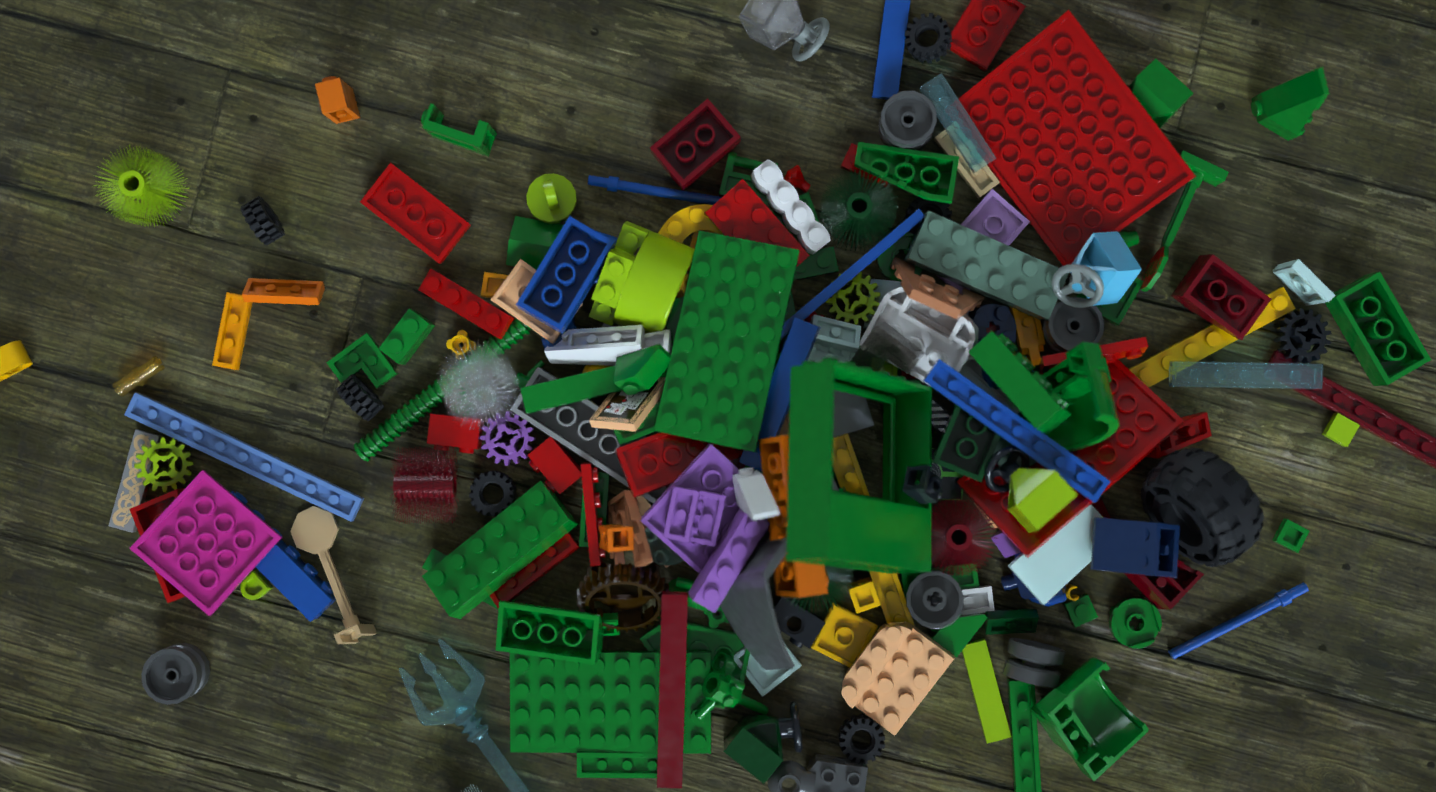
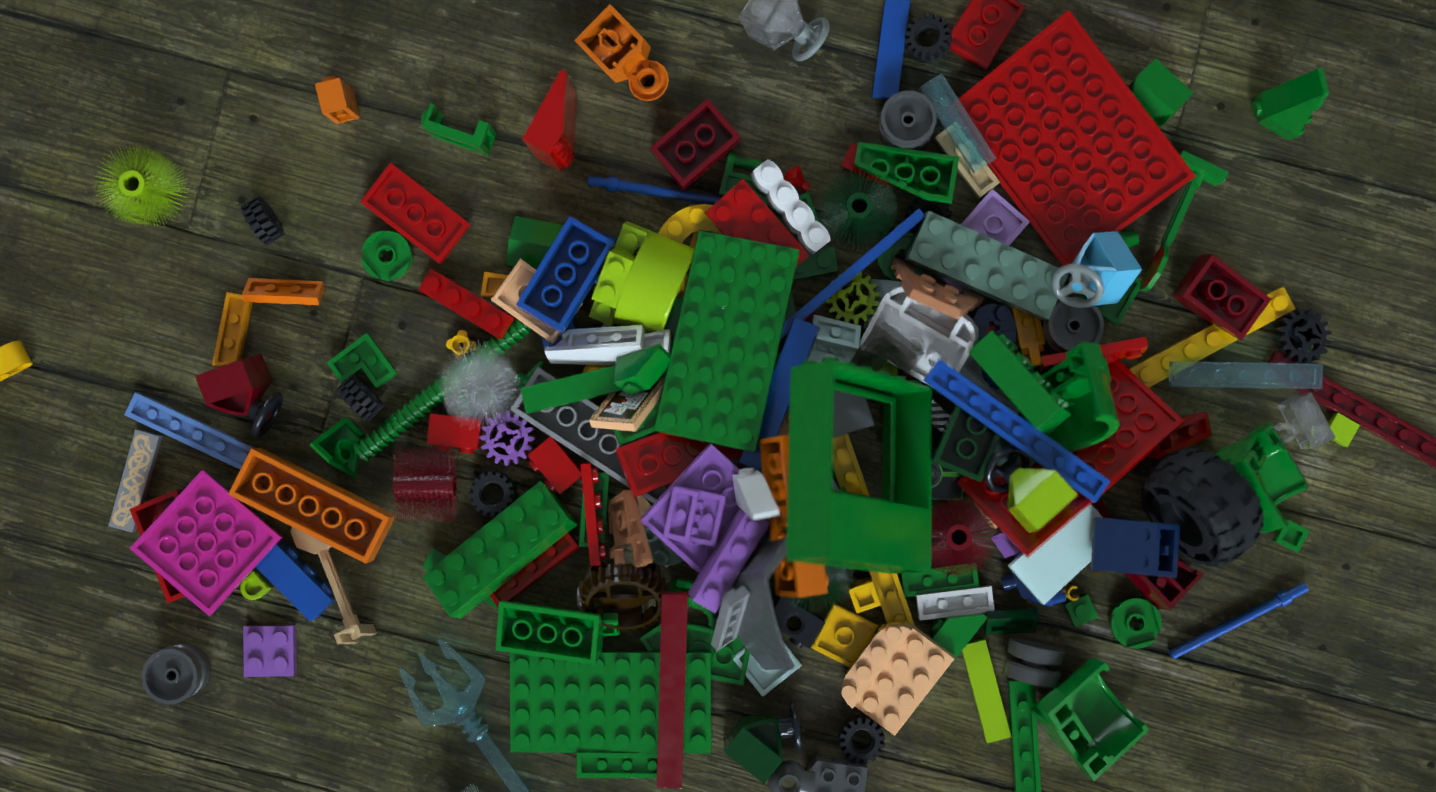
clear yellow pin [113,356,165,397] -> none
lime gear [134,436,193,492] -> none
green brick [378,308,435,365] -> none
lime tile [526,173,577,224] -> none
orange leg [599,524,634,552] -> none
green piece [695,652,769,720] -> none
black brick [902,465,943,504] -> none
dark grey wheel [906,571,964,629] -> none
light aqua tile [1272,259,1335,306] -> none
green brick [1325,271,1431,386] -> none
none -> dark red piece [195,353,283,438]
none -> orange brick [228,448,396,564]
none -> medium lavender plate [243,624,297,677]
none -> green slope [310,417,364,479]
none -> green plate [361,231,414,282]
none -> red slope [522,69,577,173]
none -> orange brick [574,4,669,101]
none -> light grey plate [711,585,750,651]
none -> green piece [1216,421,1309,533]
none -> clear brick [1274,393,1336,450]

